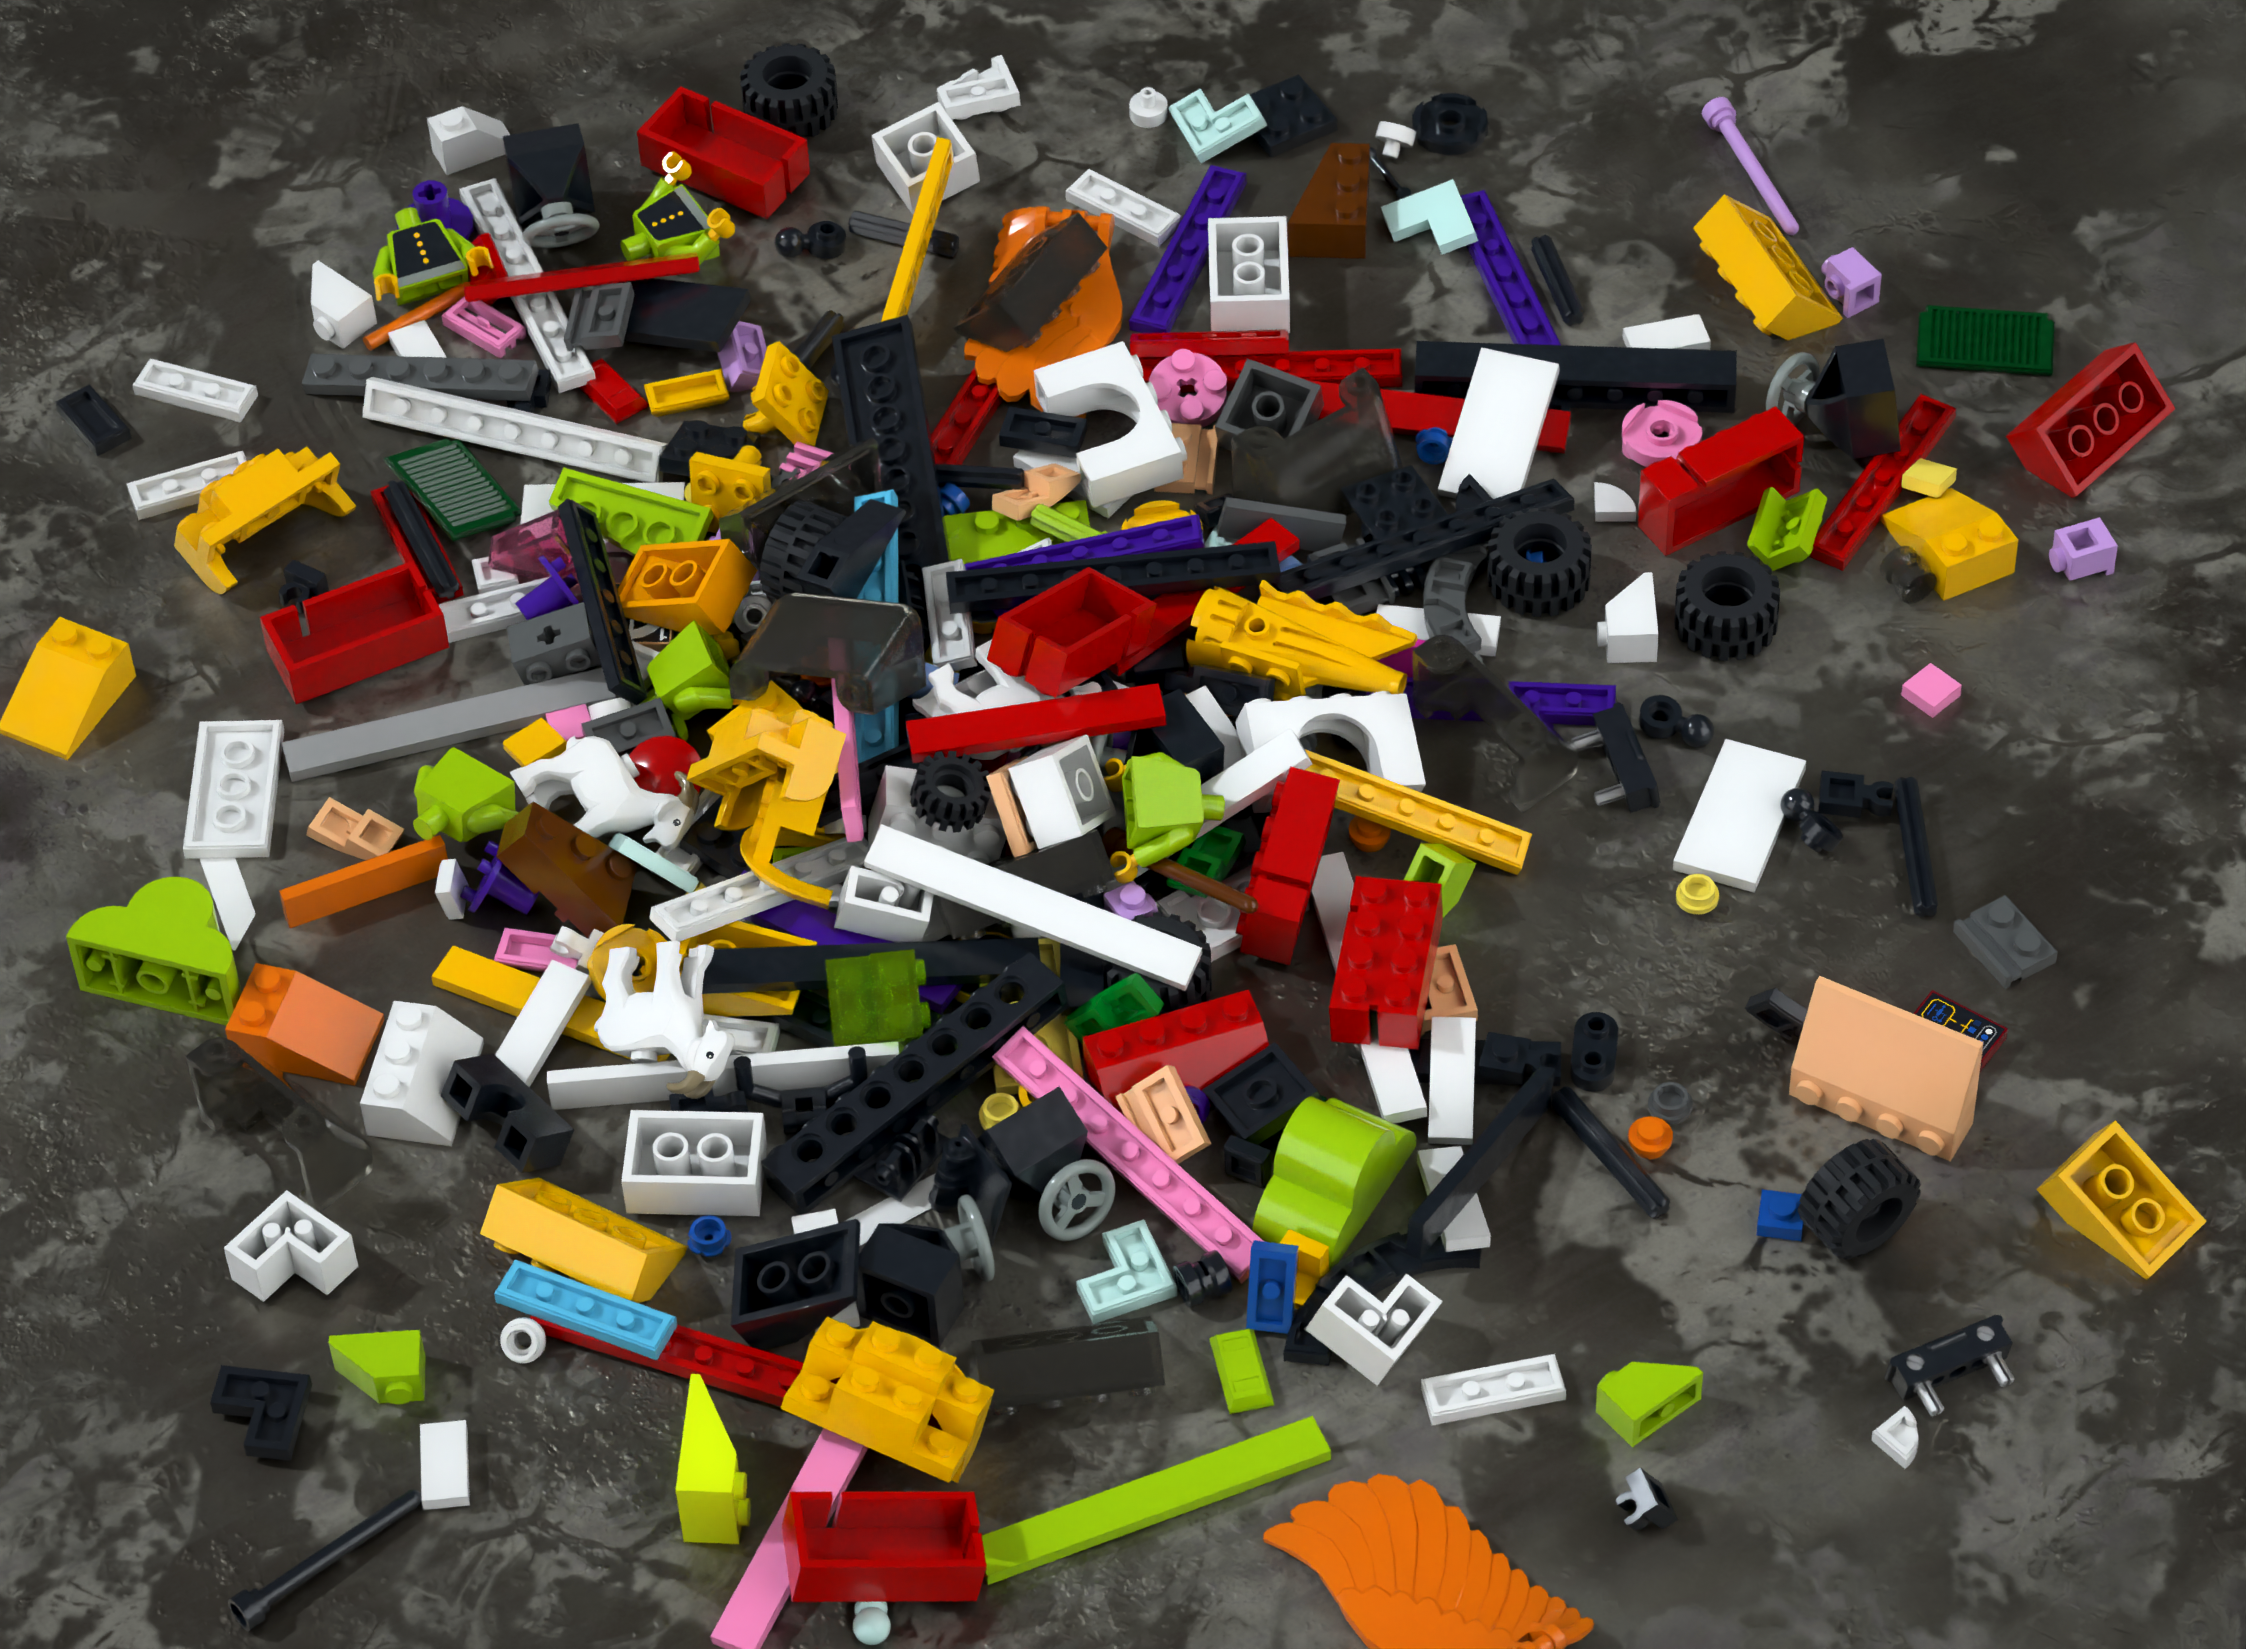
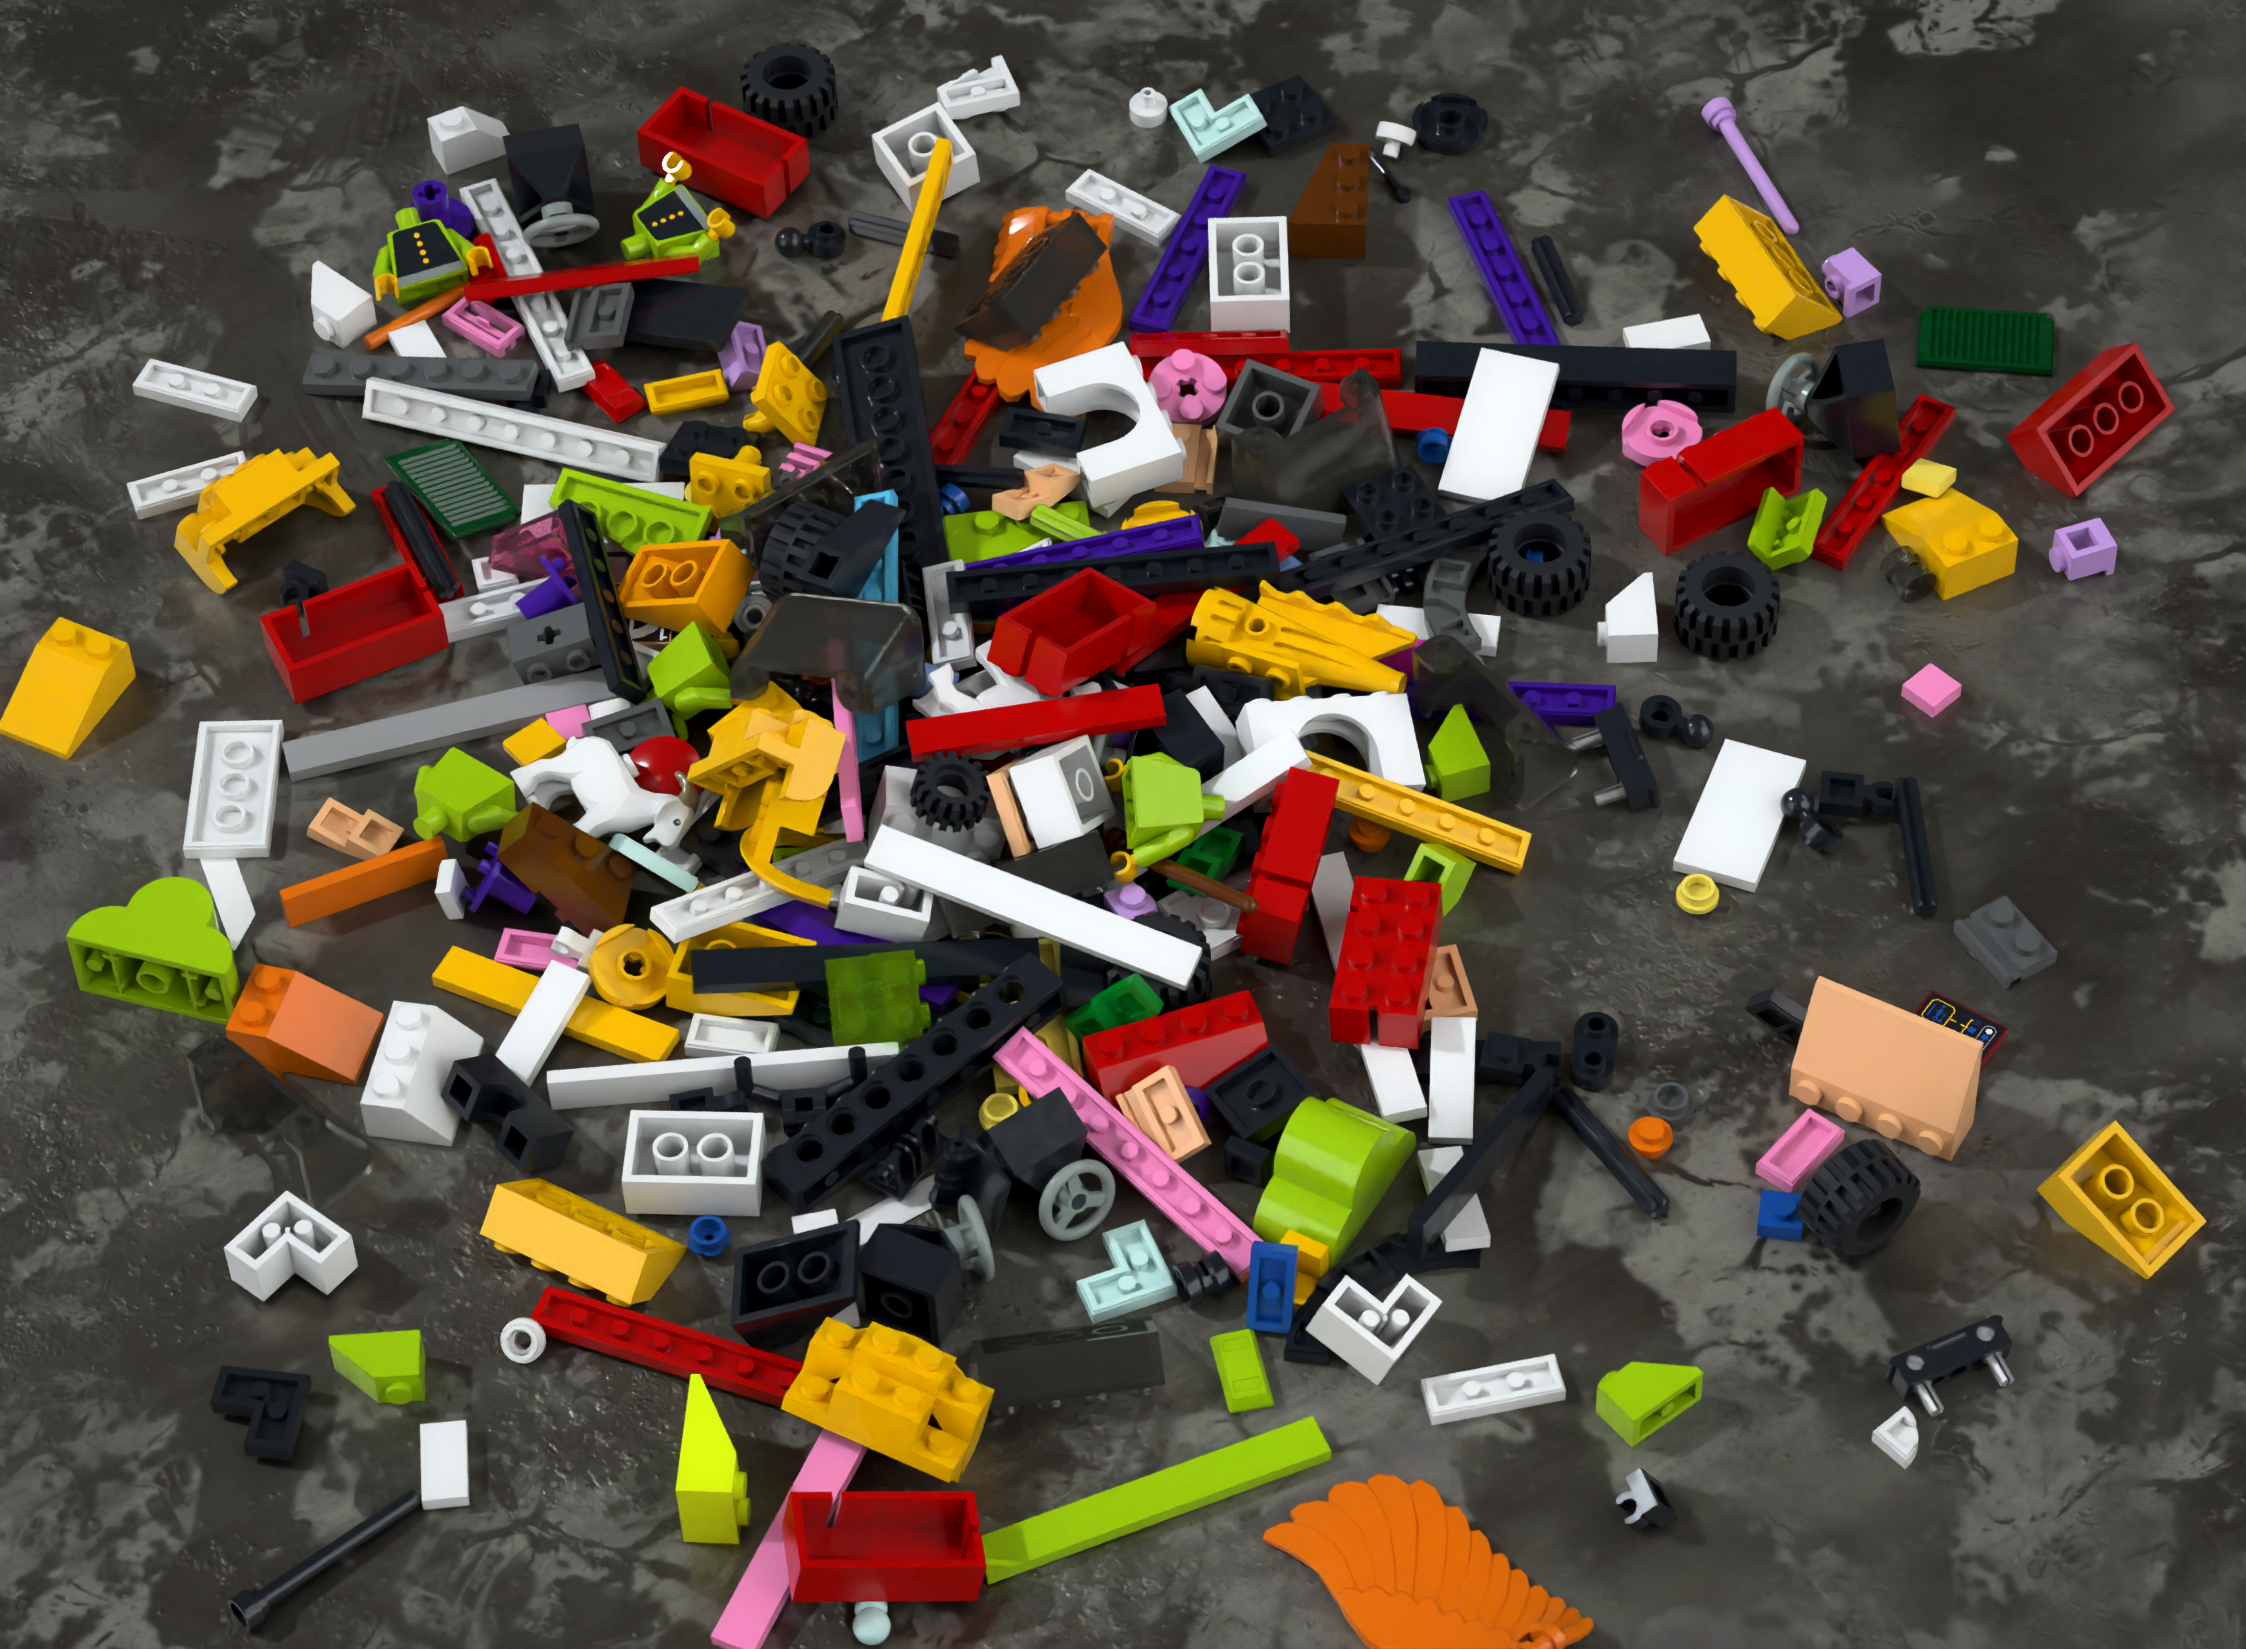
black tile [55,384,132,456] -> none
medium azure tile [494,1259,677,1360] -> none
white animal [594,941,735,1099] -> none
light aqua tile [1381,179,1478,255] -> none
black tile [1455,473,1493,512] -> none
white tile [1594,482,1636,522] -> none
none -> lime slope [1423,704,1490,802]
none -> bright pink tile [1755,1108,1845,1193]

